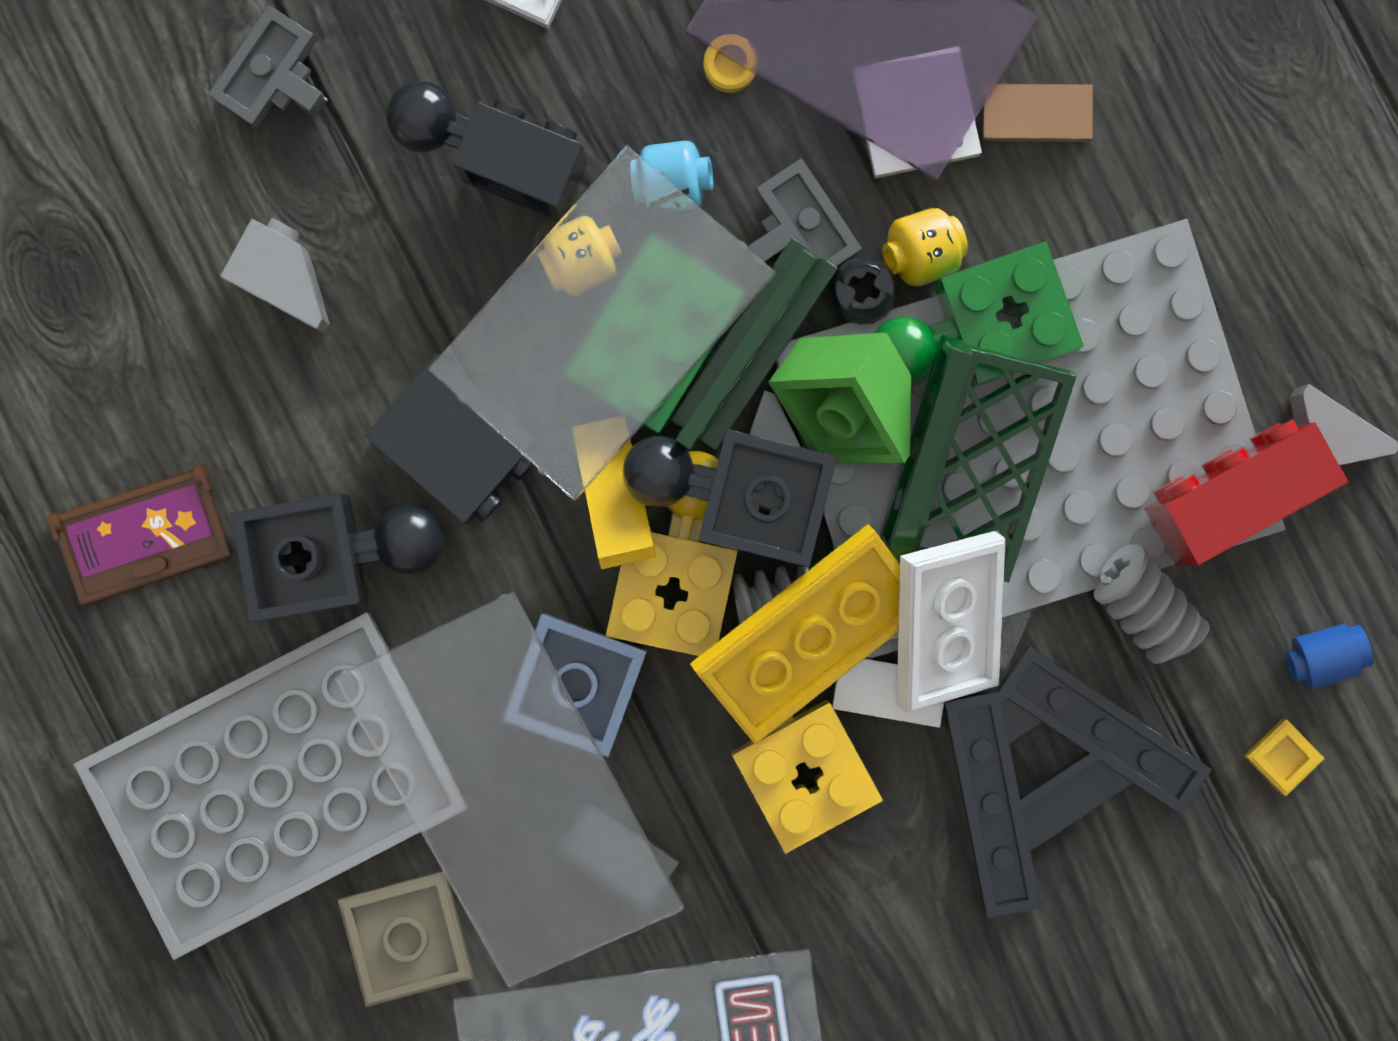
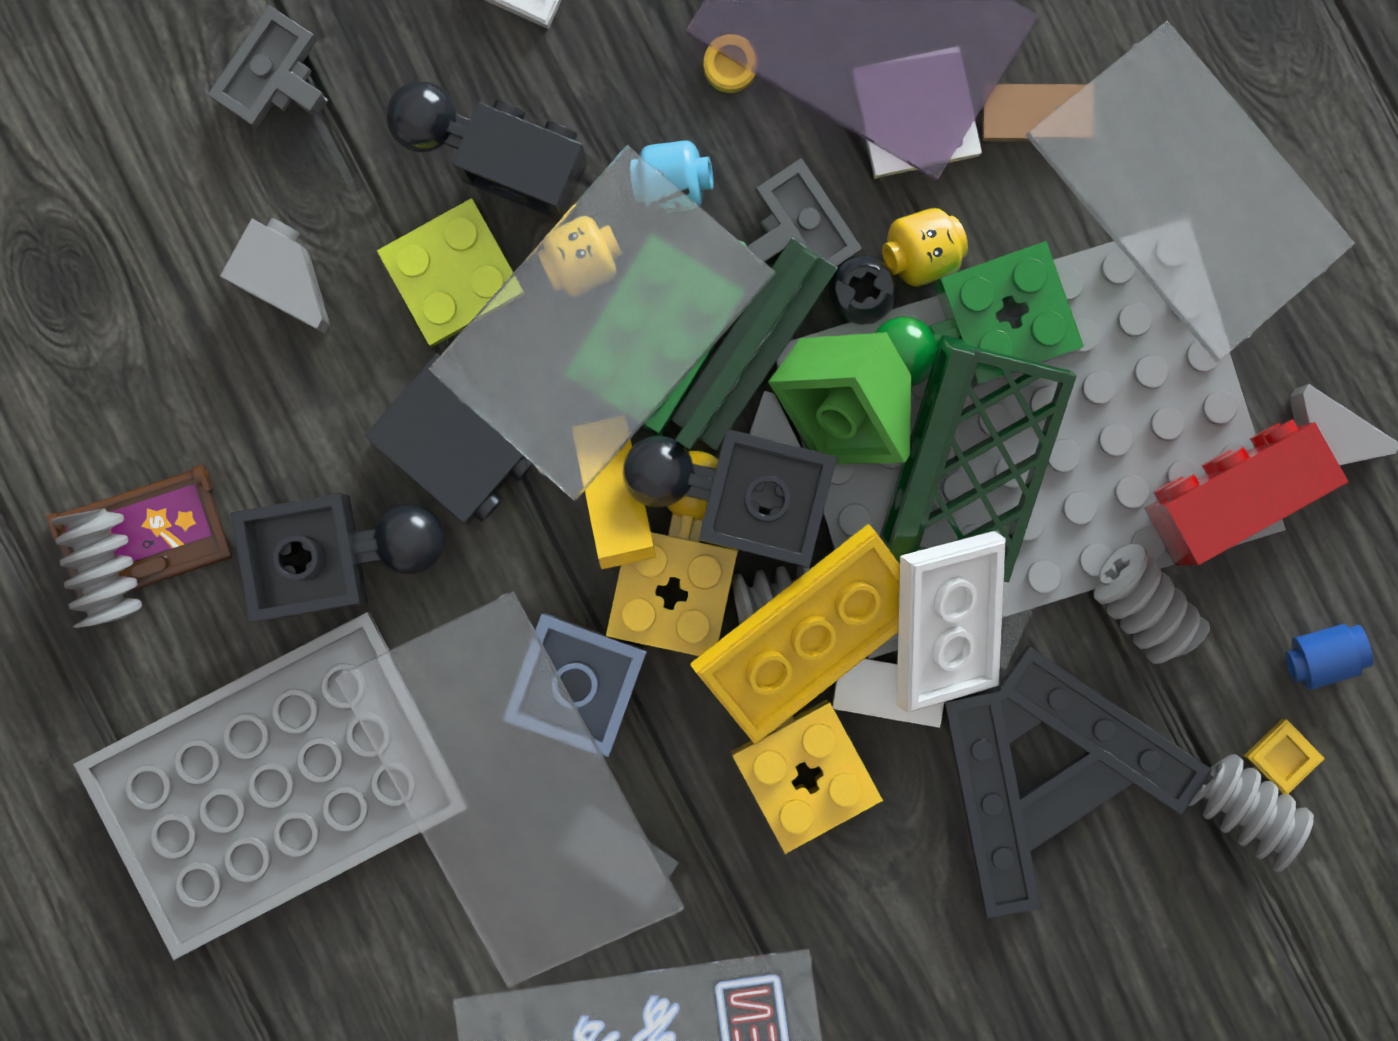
dark tan plate [338,870,474,1007] -> none
none -> light grey piece [50,508,142,628]
none -> neon yellow plate [377,198,526,348]
none -> clear piece [1026,20,1355,362]
none -> light grey piece [1189,754,1314,872]

